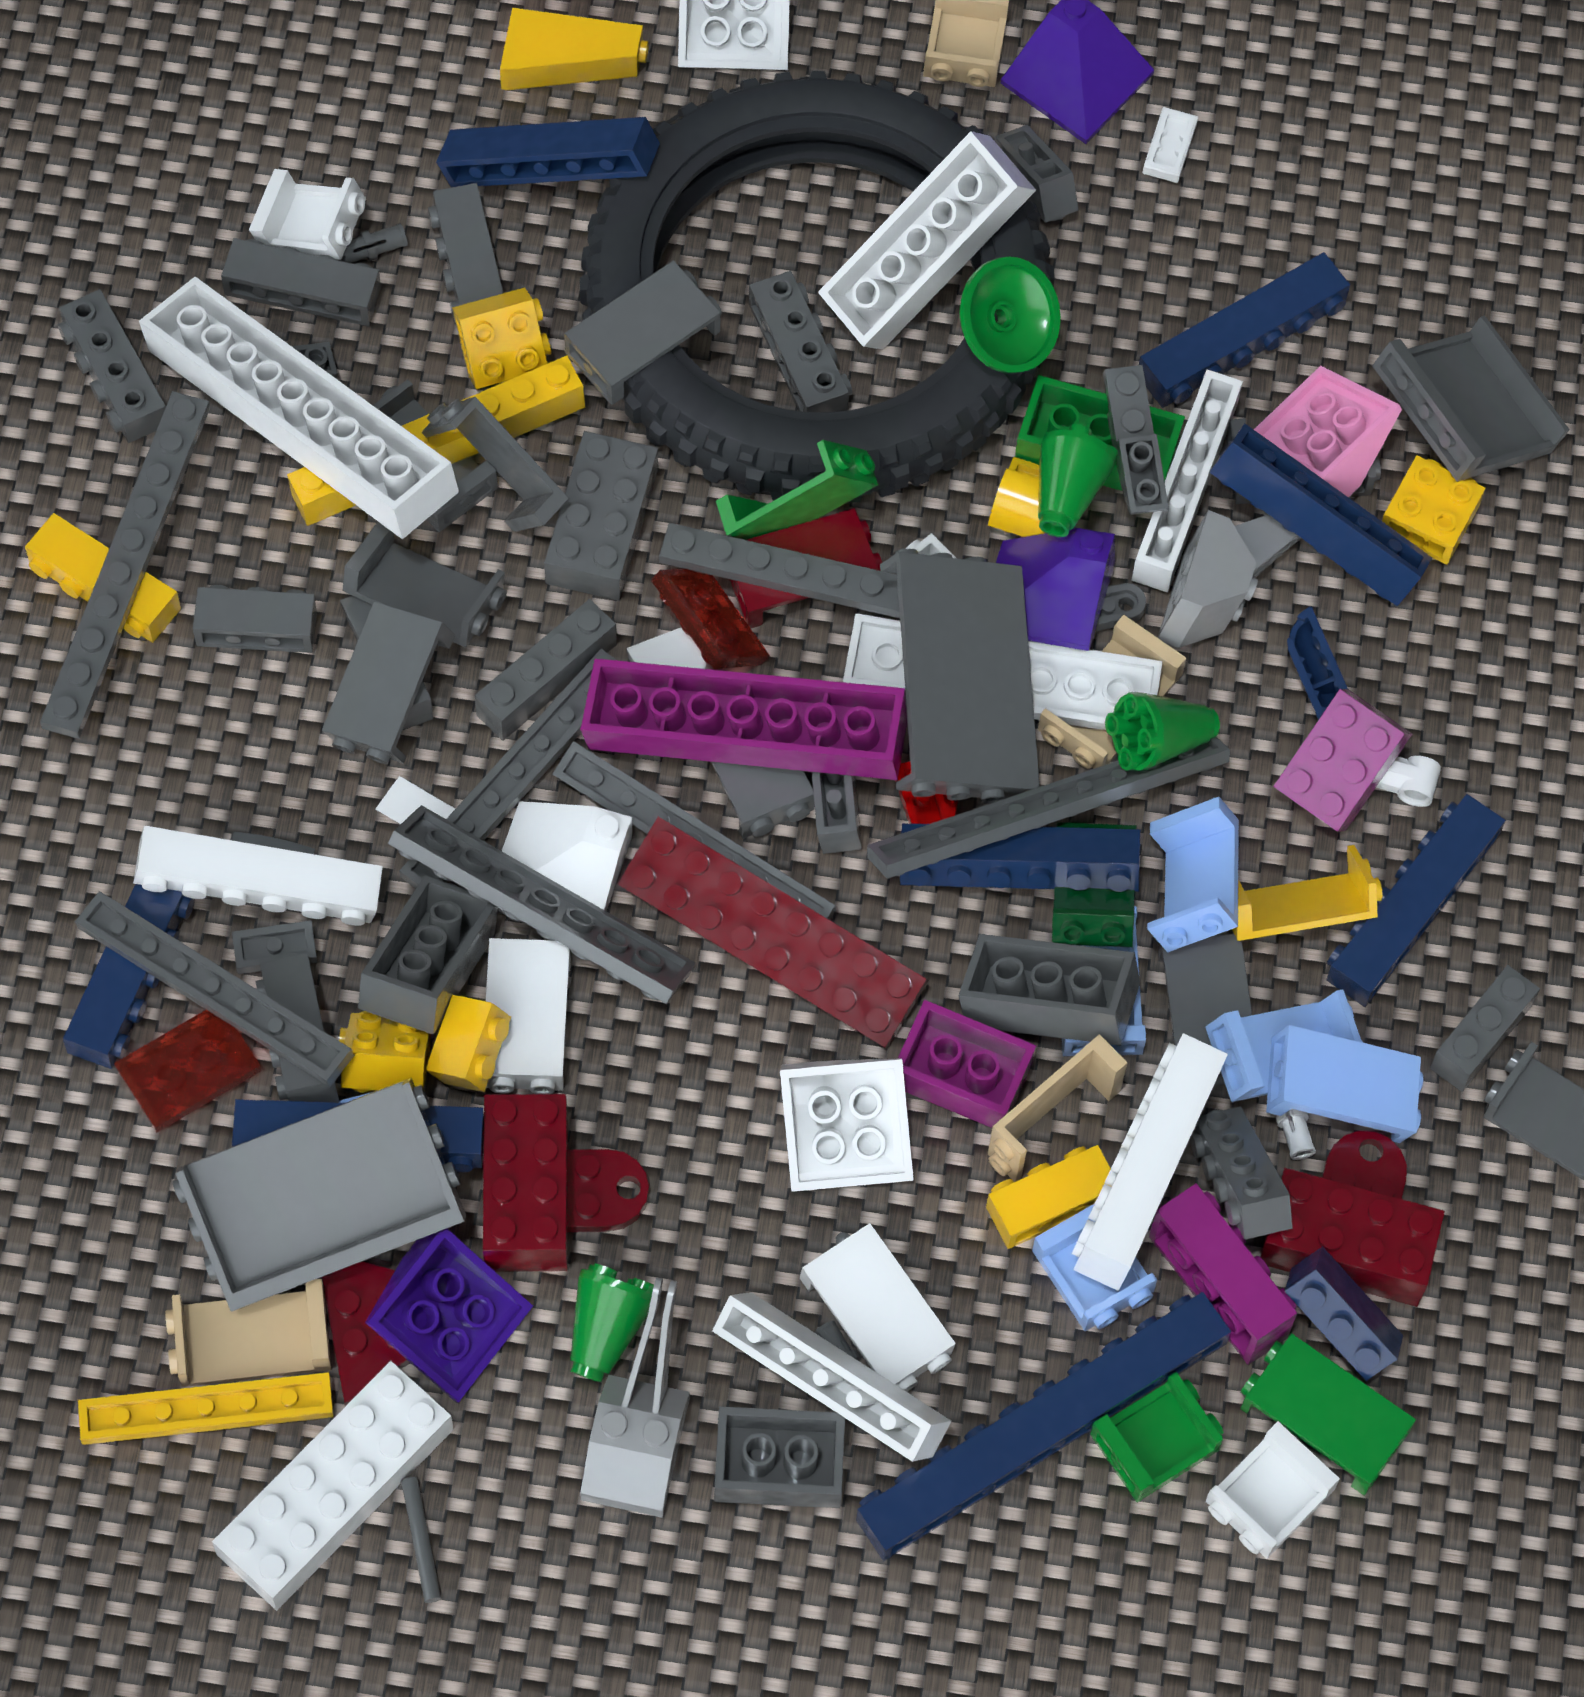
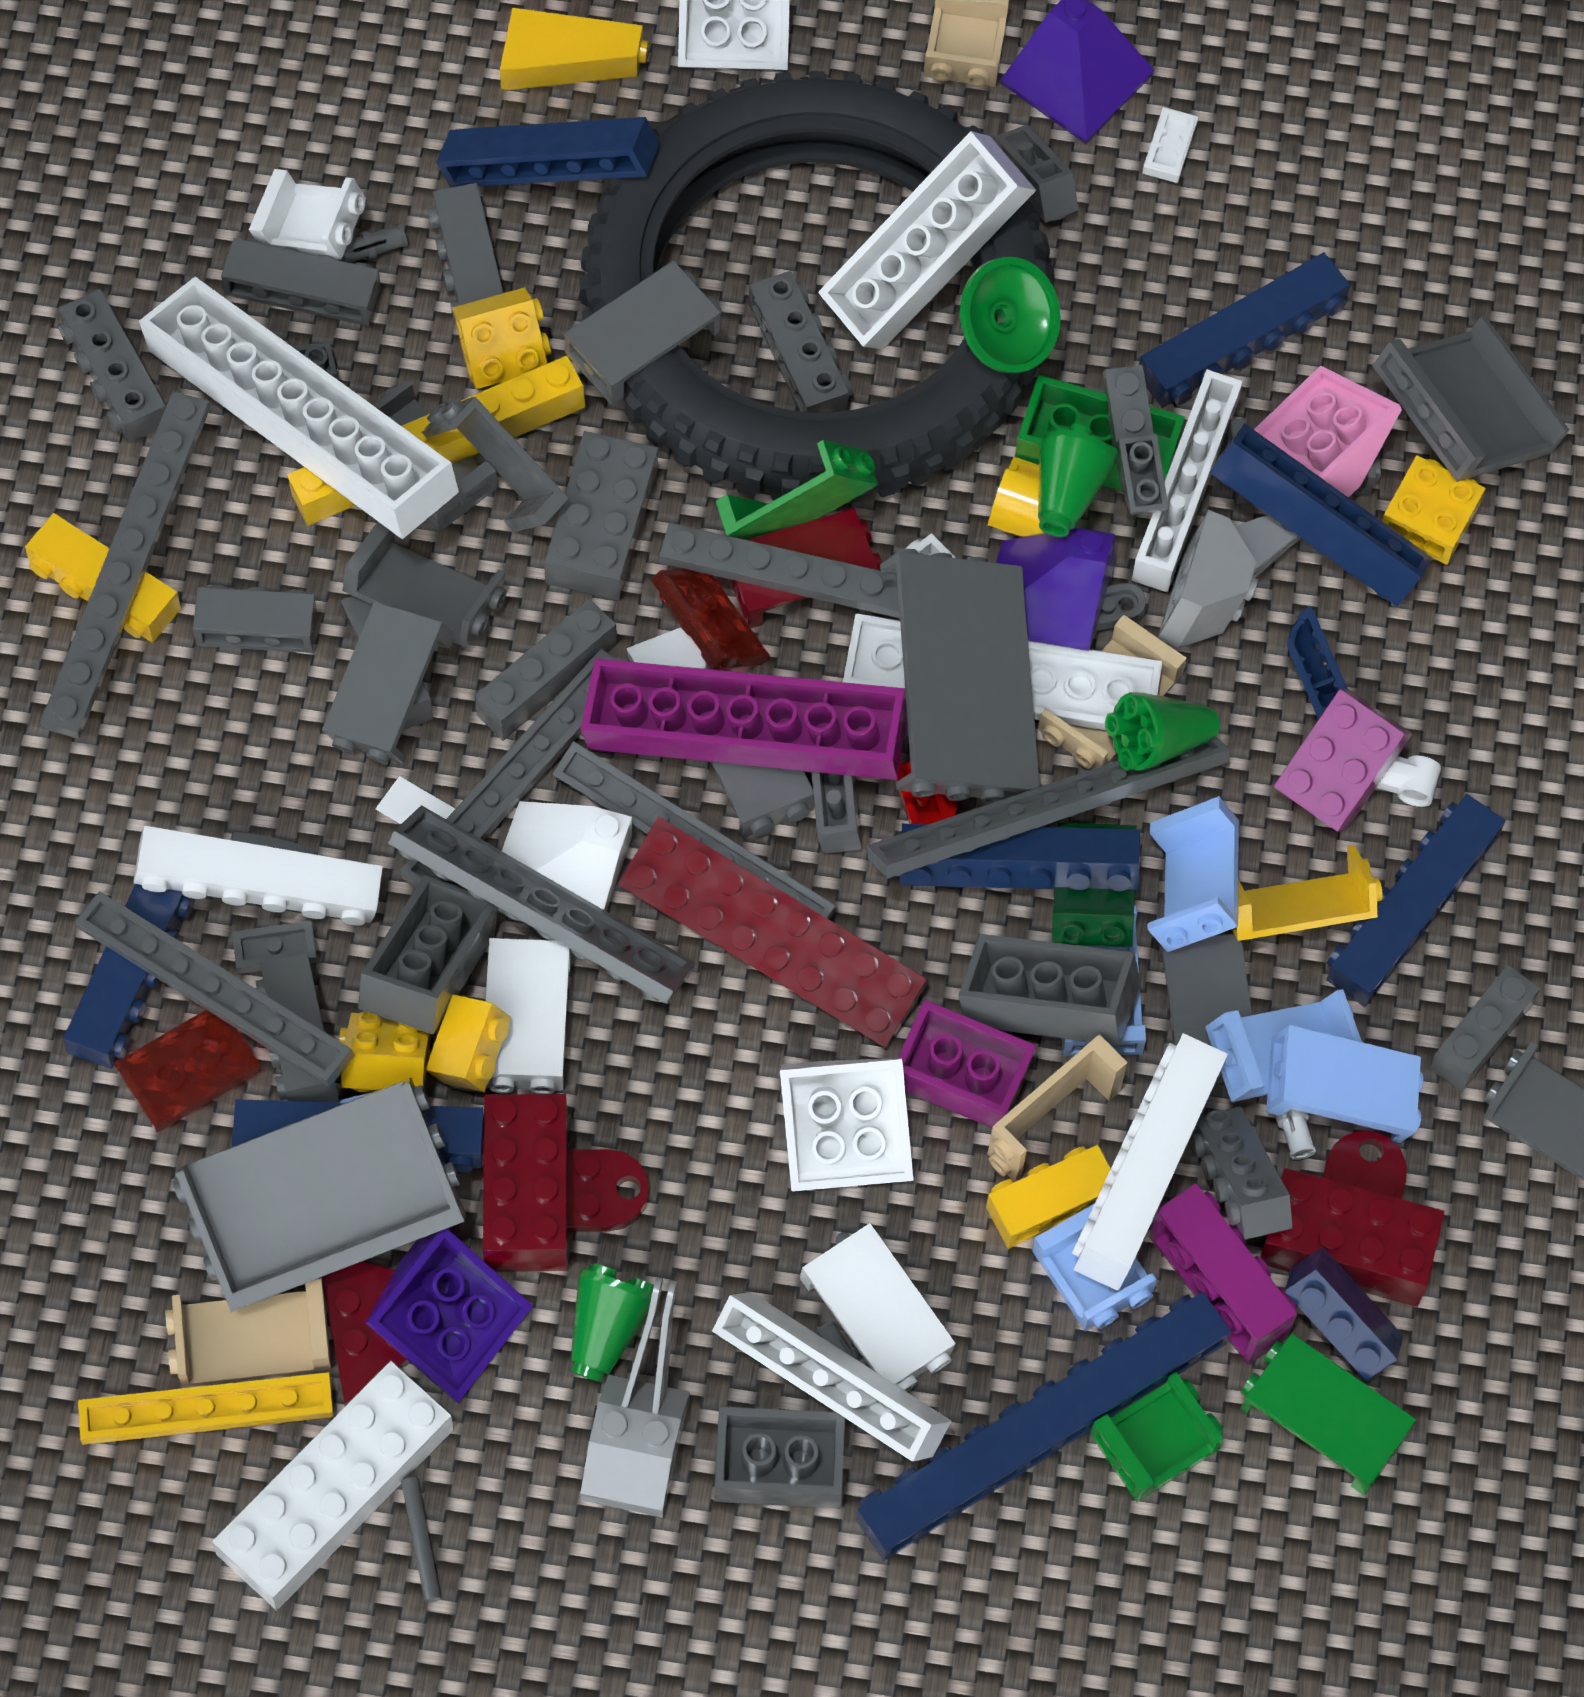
white panel [1206,1421,1340,1559] -> none

